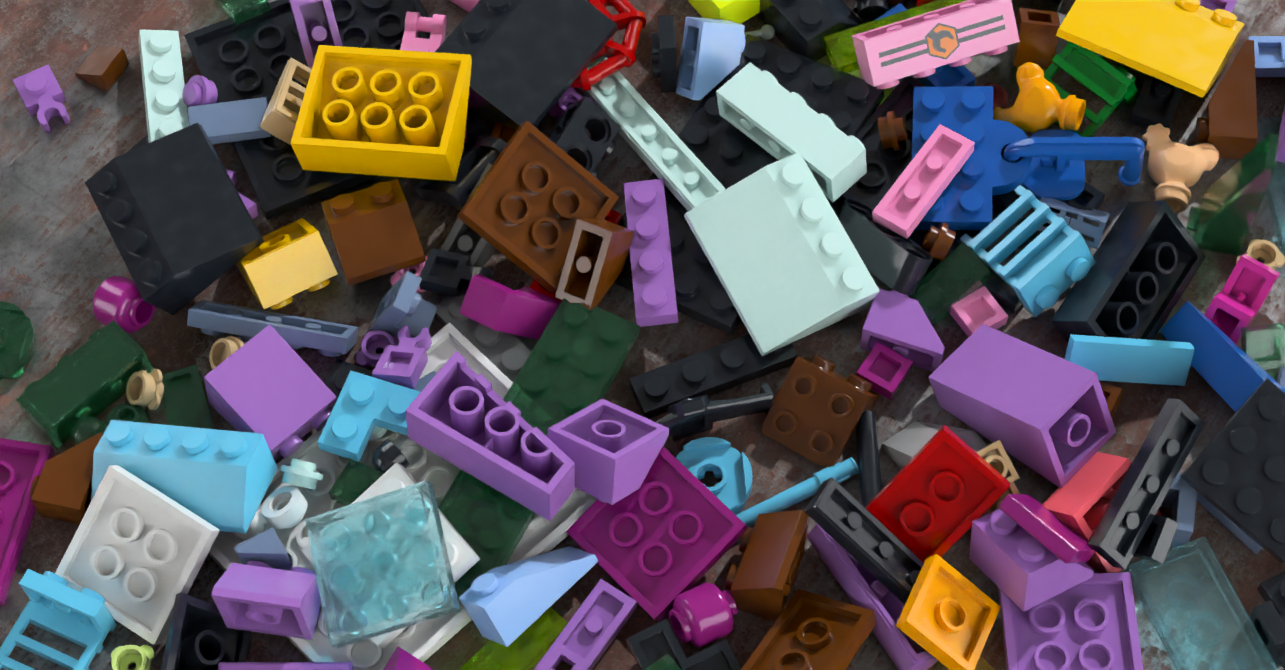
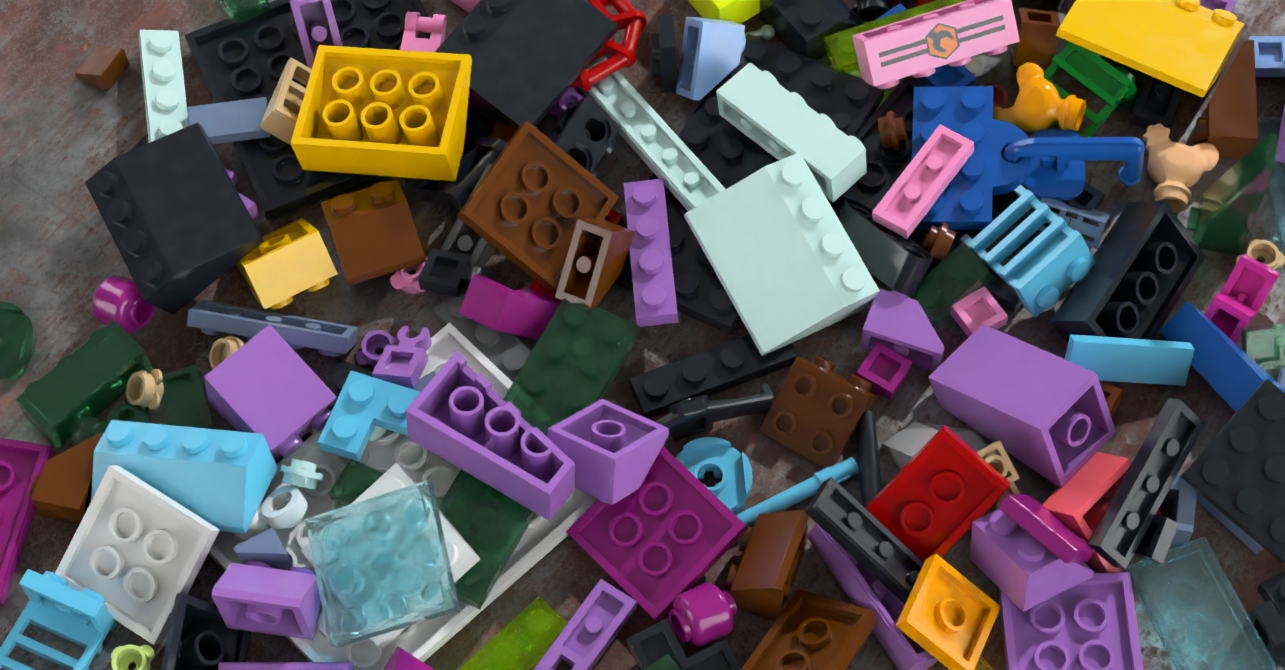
medium lavender plate [13,64,70,133] -> none
medium lavender plate [182,75,218,109] -> none
sand blue slope [368,271,437,338] -> none
black hinge [372,439,410,475] -> none
light blue slope [459,546,599,647] -> none

